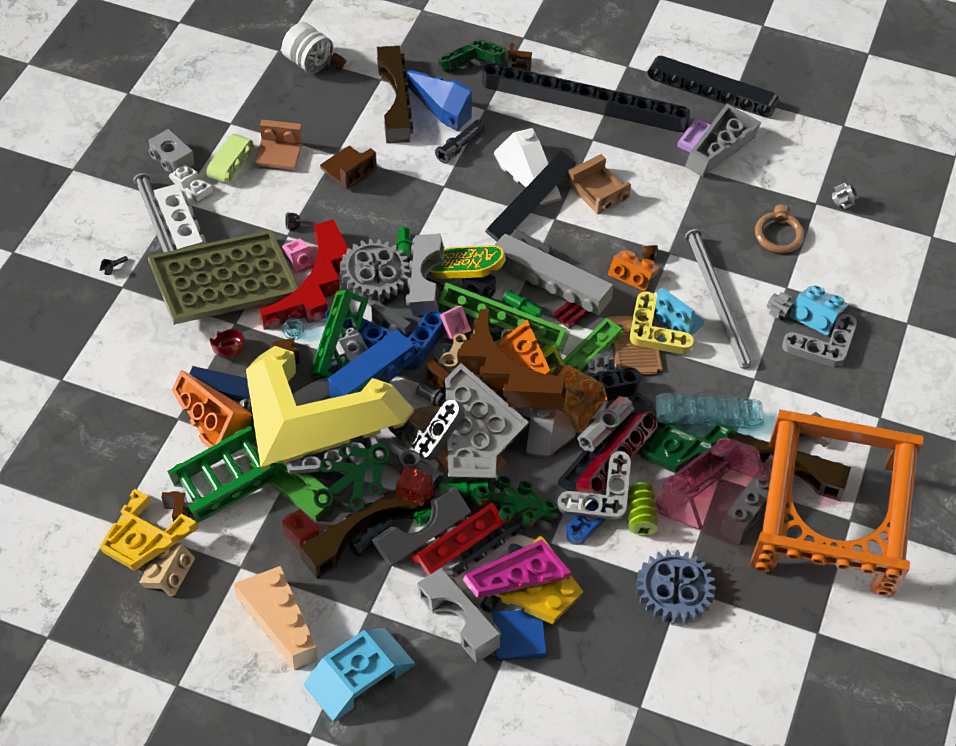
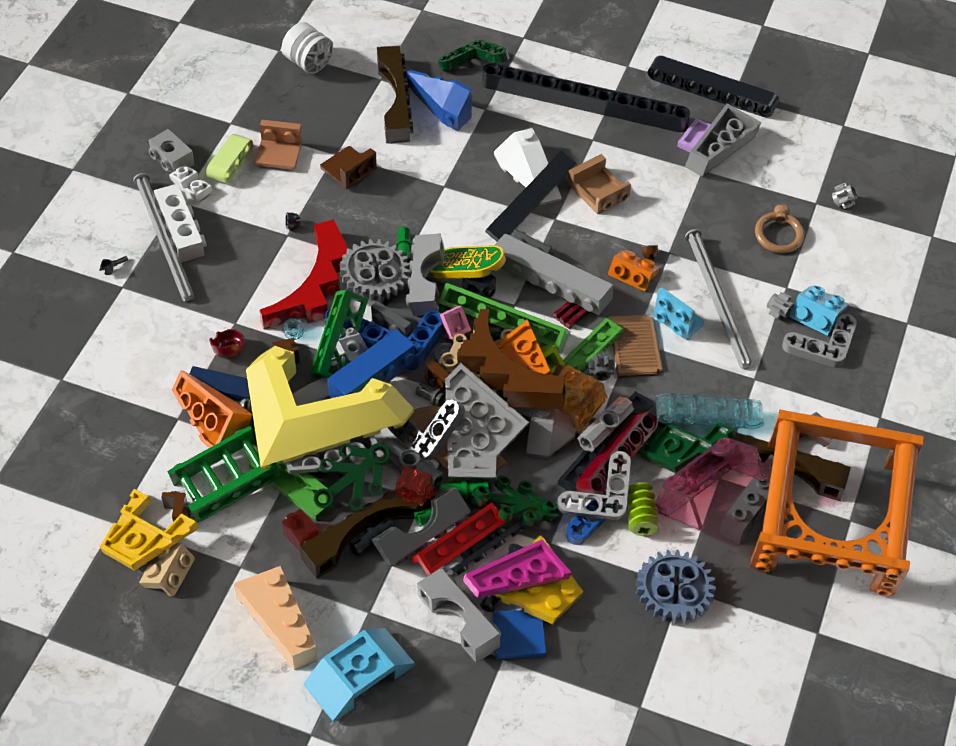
olive plate [148,230,298,325] -> none
bright pink bracket [281,238,315,272] -> none
reddish brown hinge [330,53,347,70] -> none
black pin [435,119,485,163] -> none
green axle [503,290,543,318] -> none
reddish brown bracket [507,43,532,71] -> none
black beam [576,367,641,405] -> none
light yellow beam [630,292,694,354] -> none

